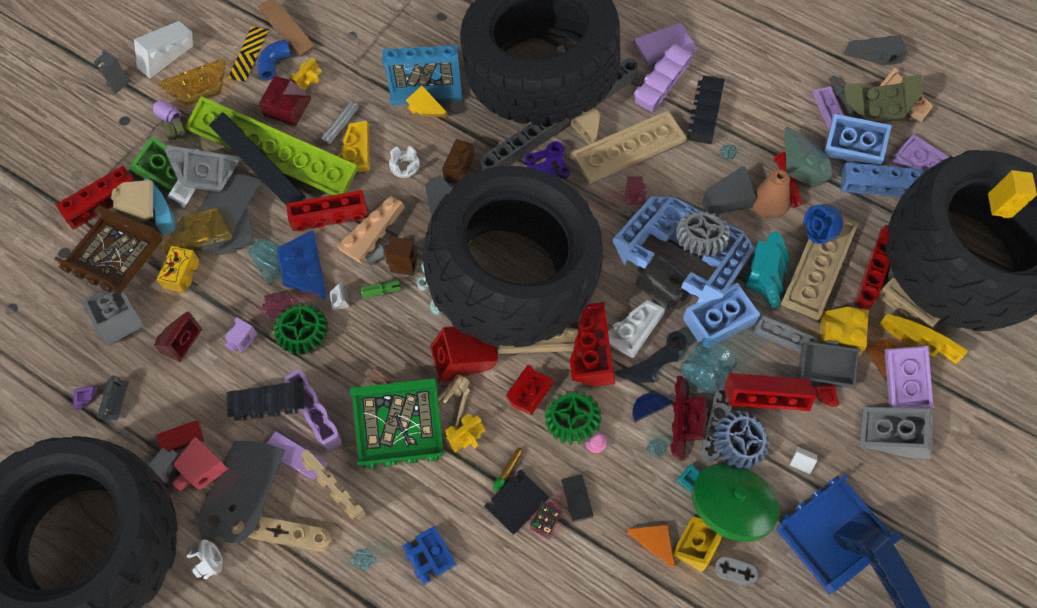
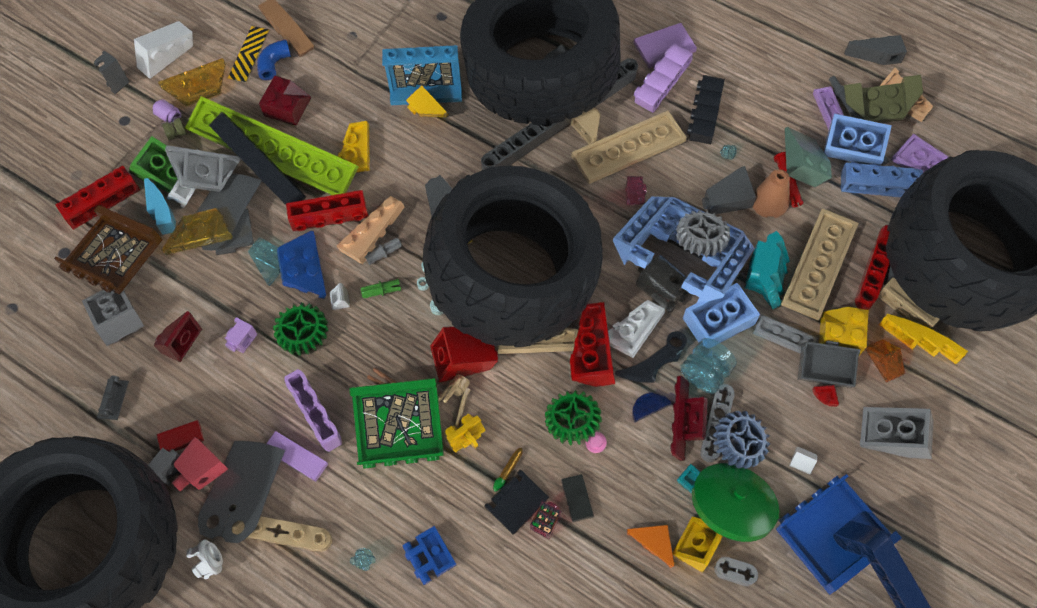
medium lavender tile [73,386,97,410] -> none
tan slope [111,180,153,224] -> none
yellow brick [157,246,199,293] -> none
black brick [226,382,305,421] -> none
clear pink brick [262,290,293,321] -> none
yellow hips [289,58,322,91] -> none
tan wing [300,449,366,521] -> none
light grey axle [321,101,359,145] -> none
reddish brown brick [384,237,417,276] -> none
white piece [389,146,420,178] -> none
reddish brown brick [442,139,474,184] -> none
red bracket [506,364,554,415] -> none
dark purple plant [525,141,570,179] -> none
clear light blue hinge [647,439,666,458] -> none
red brick [724,373,817,411] -> none
blue cylinder [803,204,844,244] -> none
lavender tile [884,345,934,409] -> none
yellow brick [988,170,1037,218] -> none

